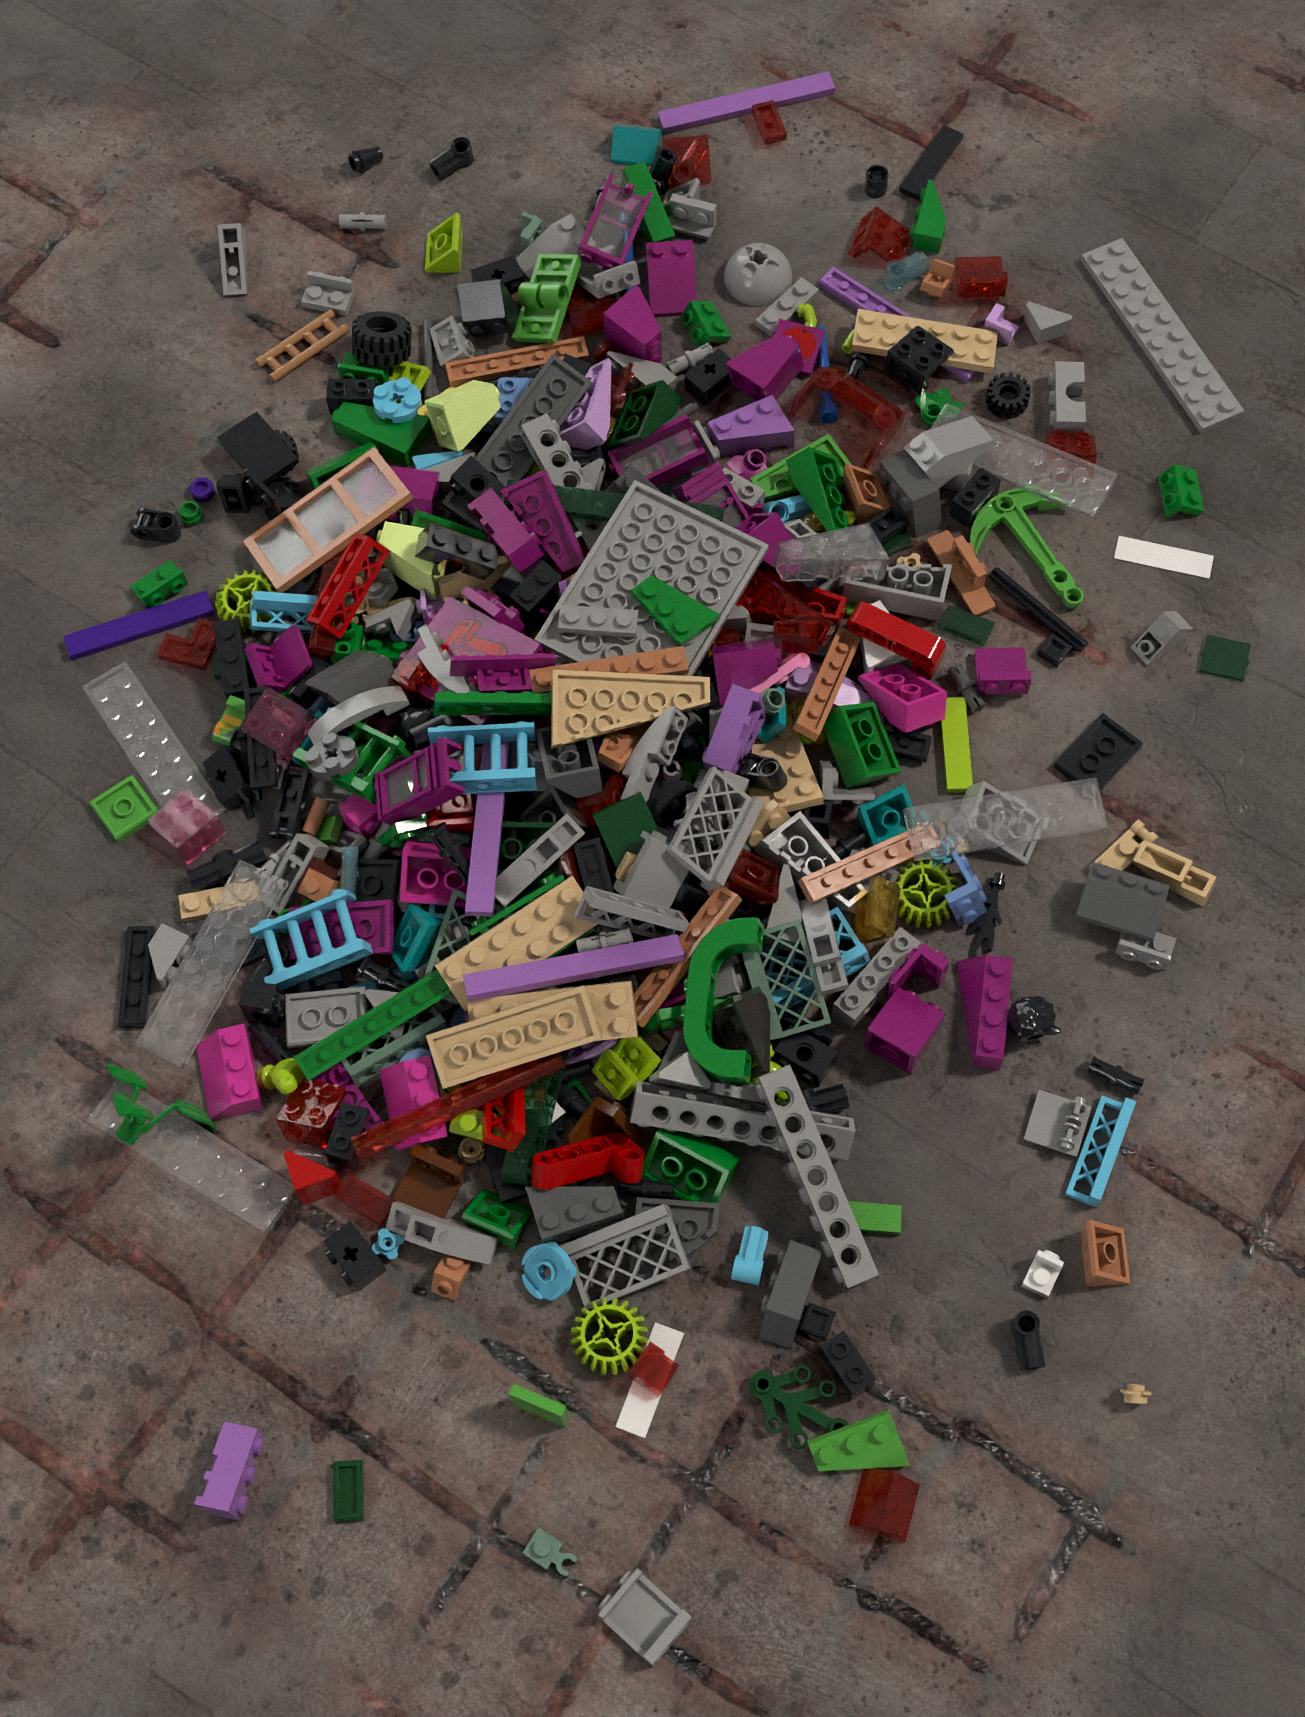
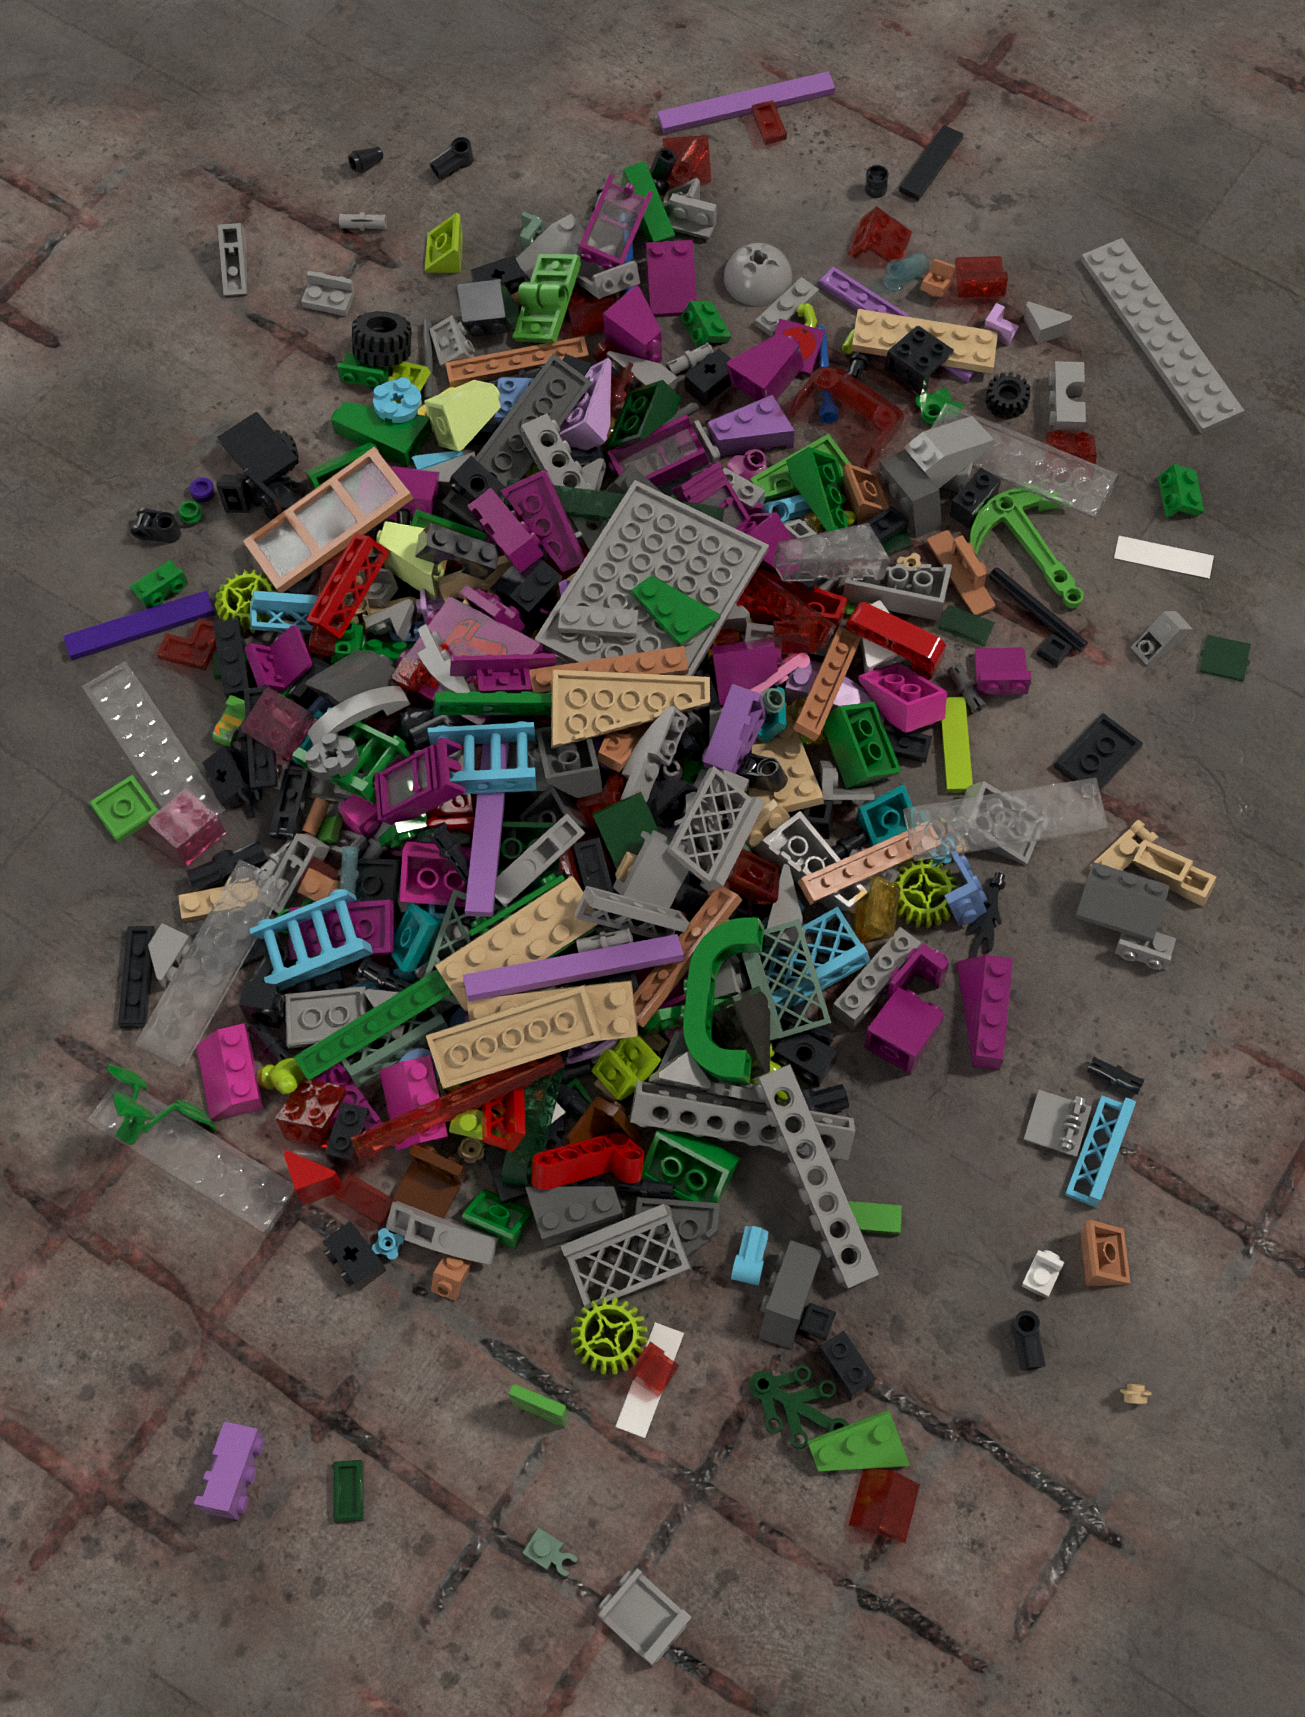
medium nougat bar [255,309,349,383] -> none
black brick [326,378,377,415] -> none
medium azure plate [521,1242,577,1300] -> none
teal slope [611,124,663,167] -> none
light grey slope [799,898,849,995] -> none
green slope [910,179,946,253] -> none
black animal [1007,996,1061,1045] -> none

